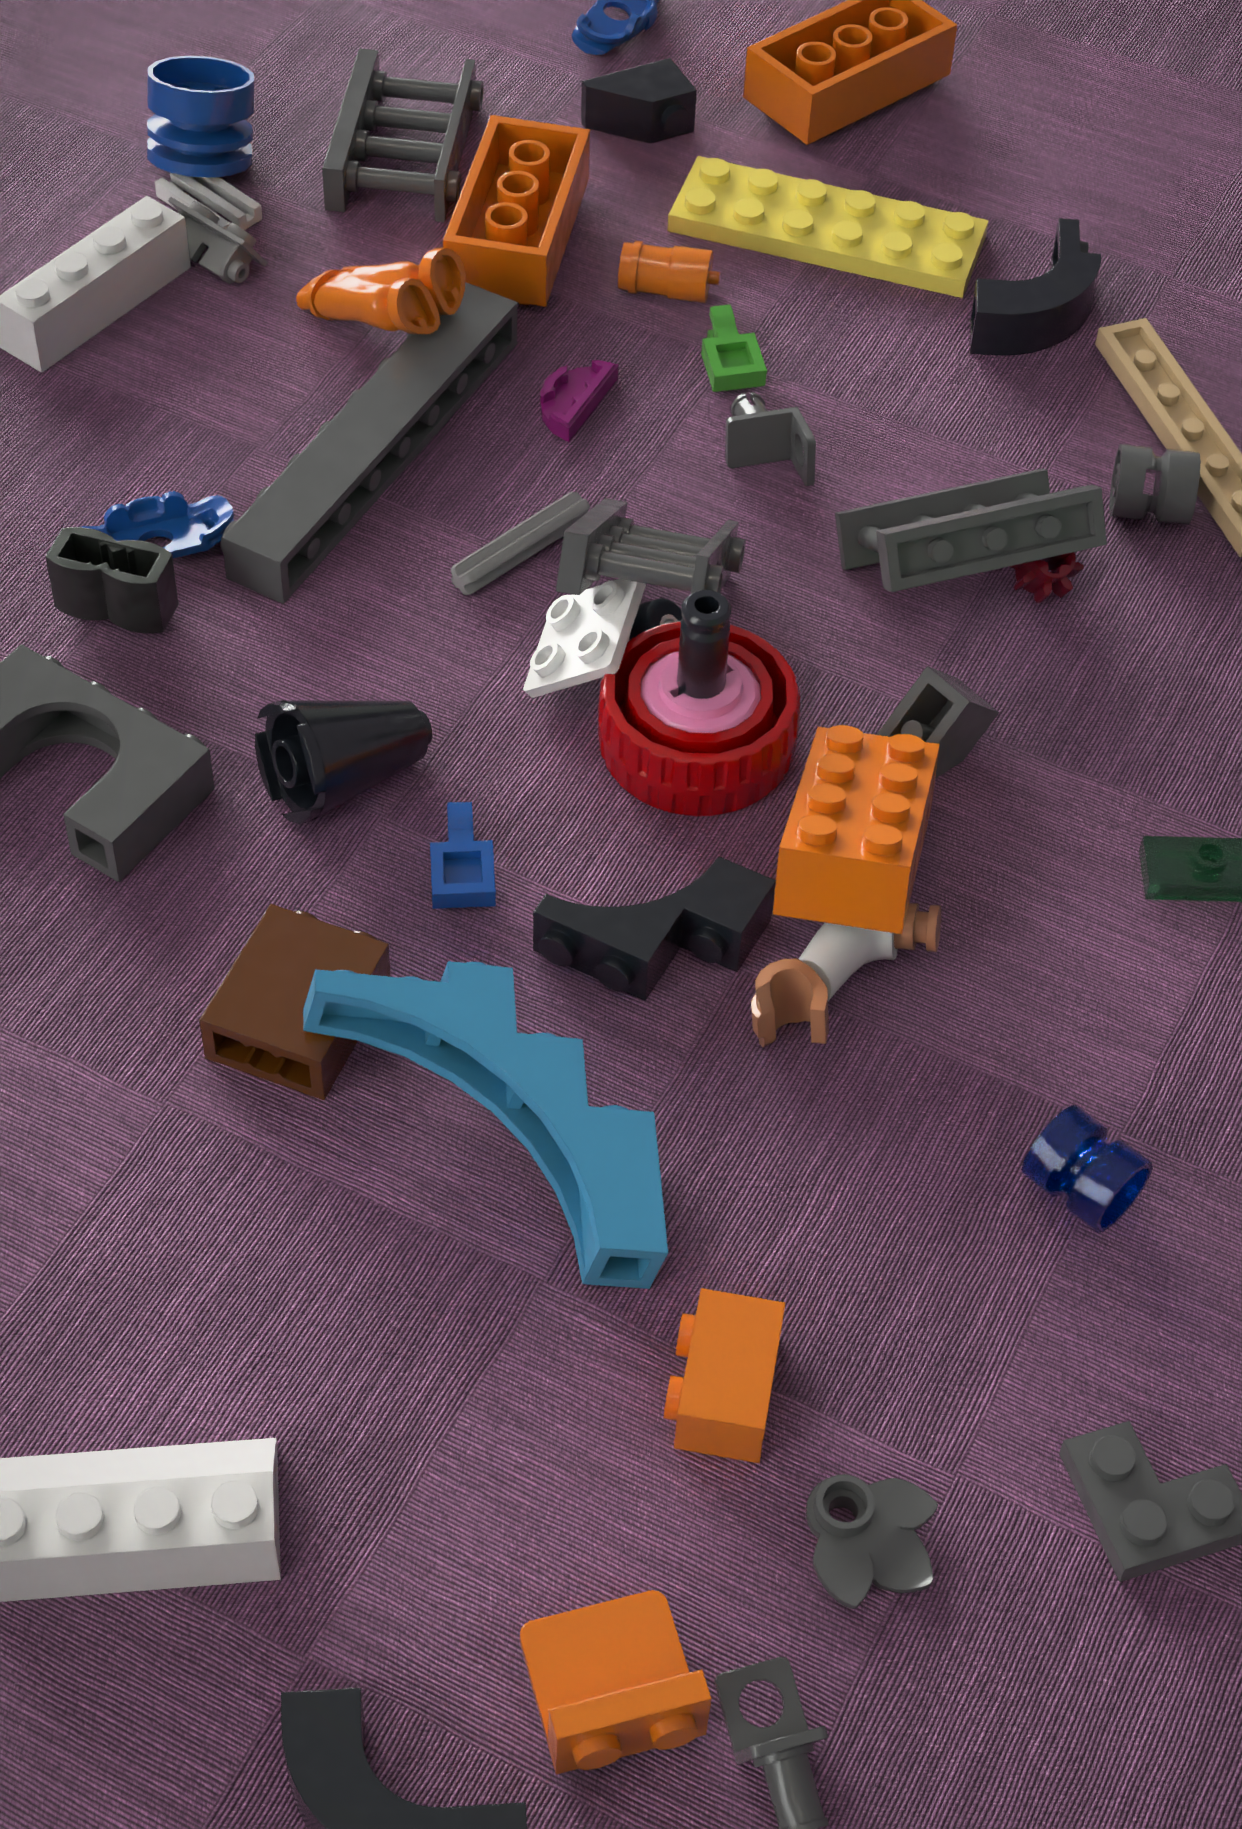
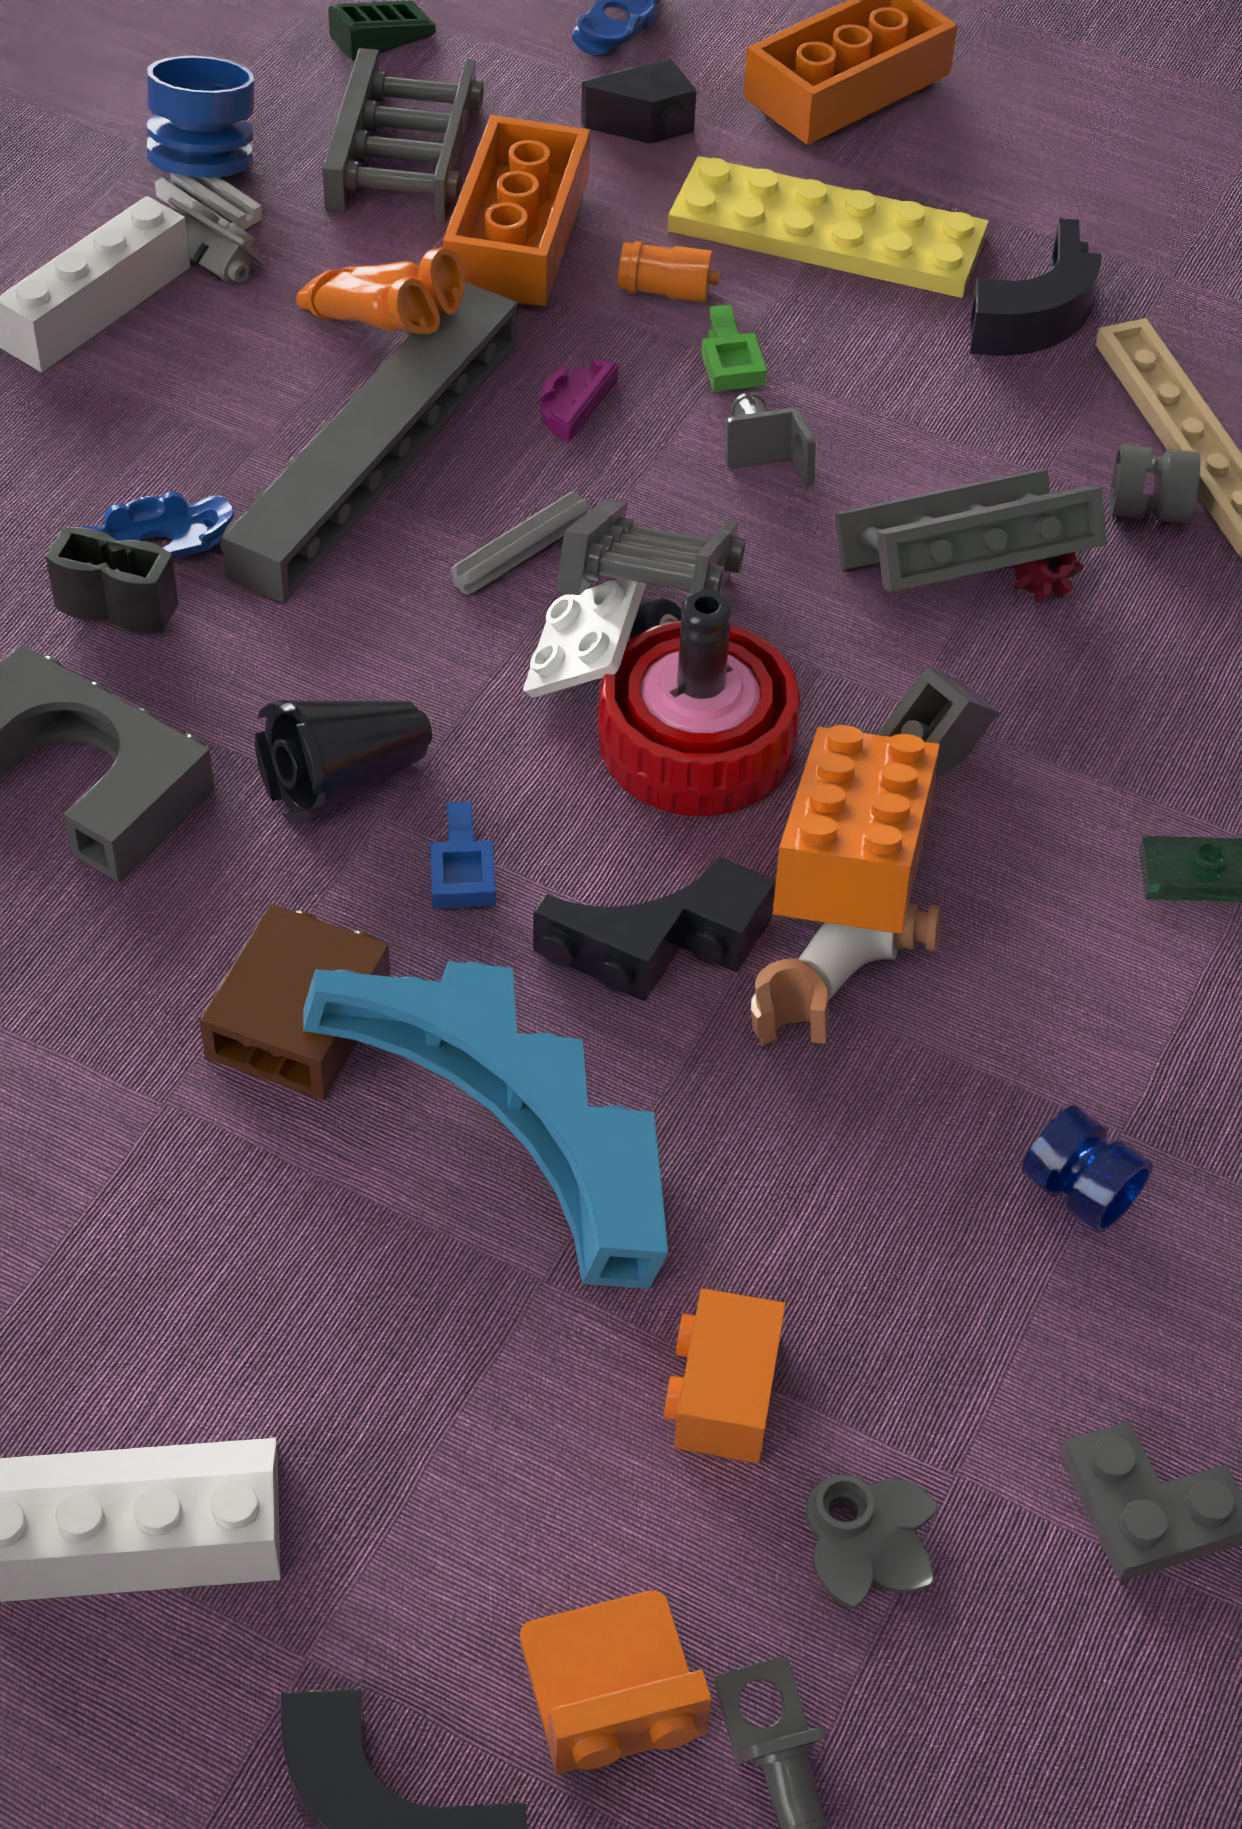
none -> dark green slope [328,1,436,61]

